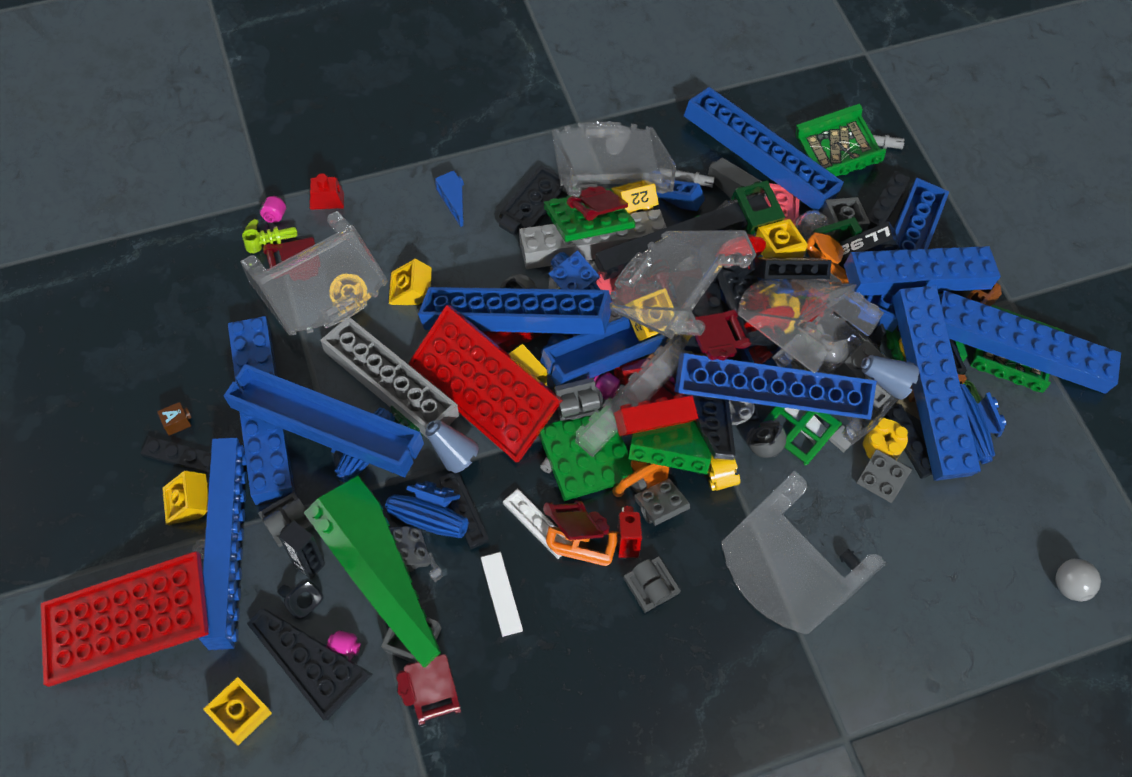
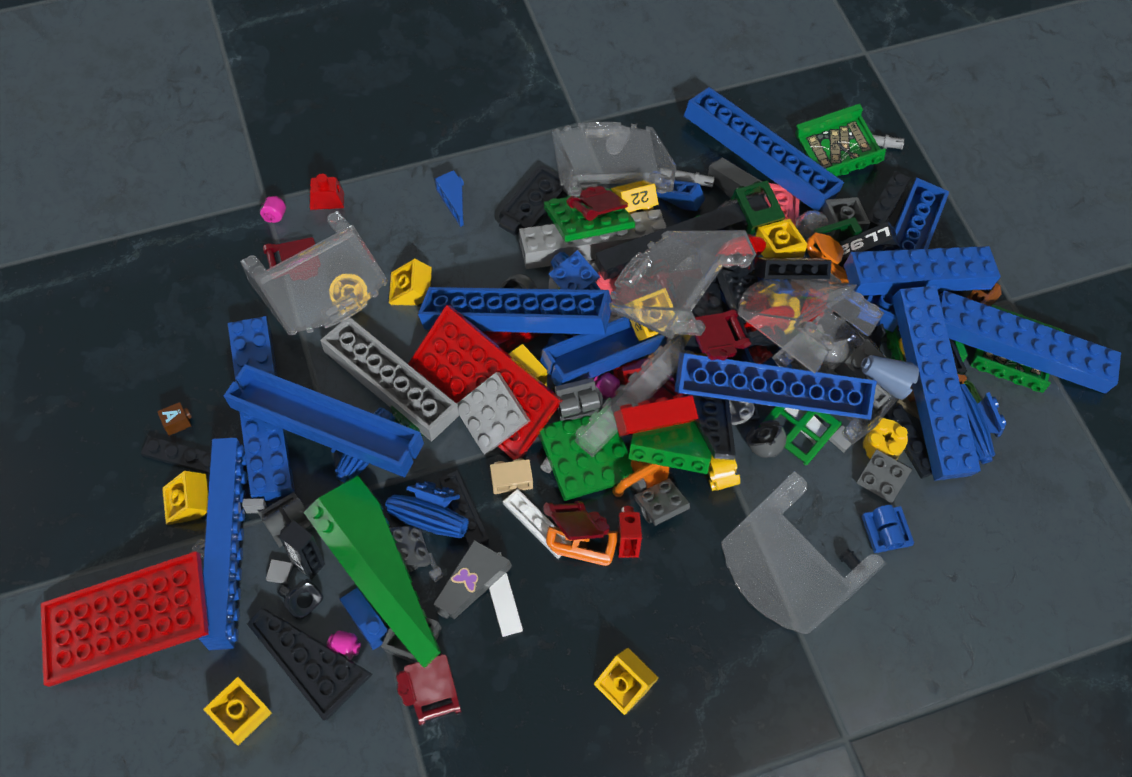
lime piece [242,219,298,253] -> none
sand blue cone [425,420,479,473] -> none
dark grey plate [623,557,681,613] -> none
light grey piece [1055,559,1101,602] -> none
none -> light grey tile [242,498,267,513]
none -> light grey tile [266,559,293,585]
none -> blue slope [339,588,388,650]
none -> dark grey slope [434,540,512,619]
none -> light grey plate [457,372,530,455]
none -> tan brick [490,458,533,494]
none -> yellow slope [594,648,659,715]
none -> blue plate [861,505,914,553]

